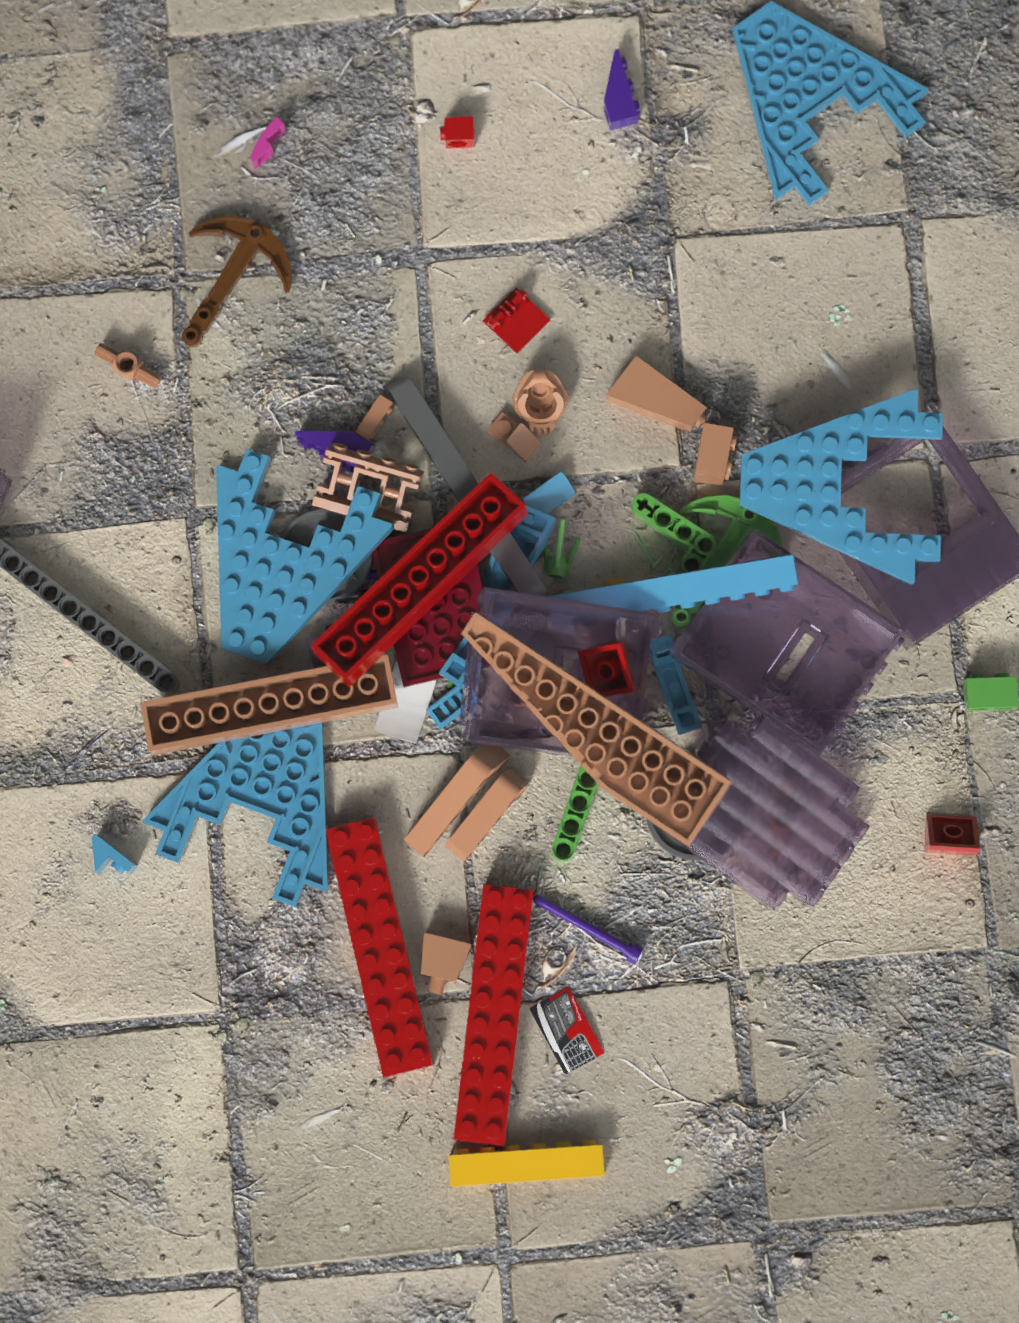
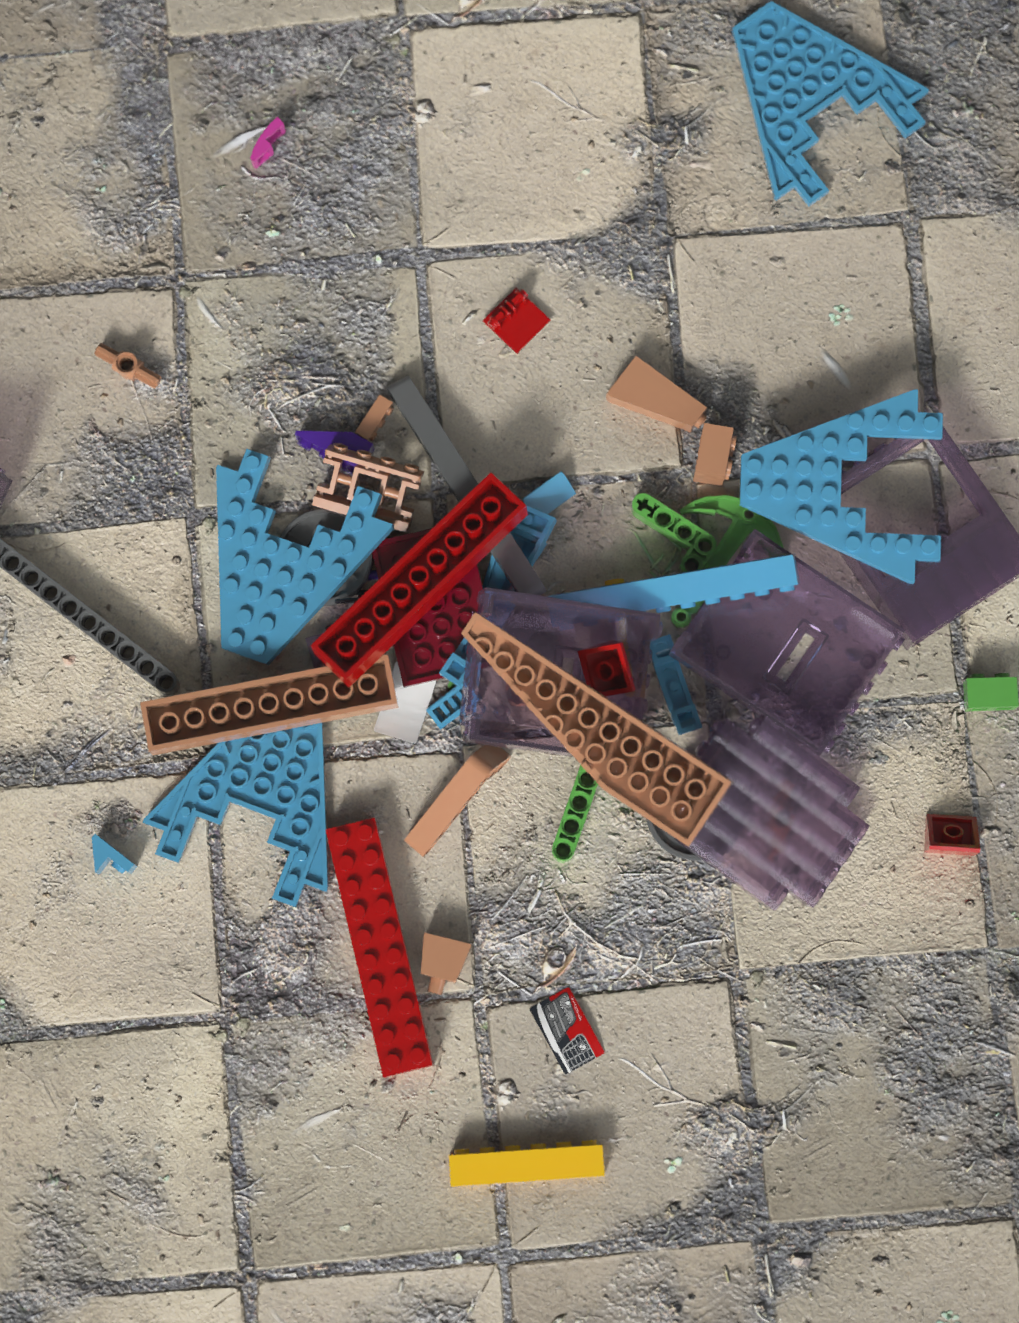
reddish brown piece [182,216,292,348] -> none
red brick [440,116,475,149] -> none
nougat beam [445,769,529,862] -> none
red brick [453,884,533,1146] -> none
nougat slope [487,412,541,462] -> none
nougat helmet [512,369,569,436] -> none
dark purple piece [533,895,644,965] -> none
bright green plant [543,518,580,578] -> none
dark purple slope [603,49,641,131] -> none

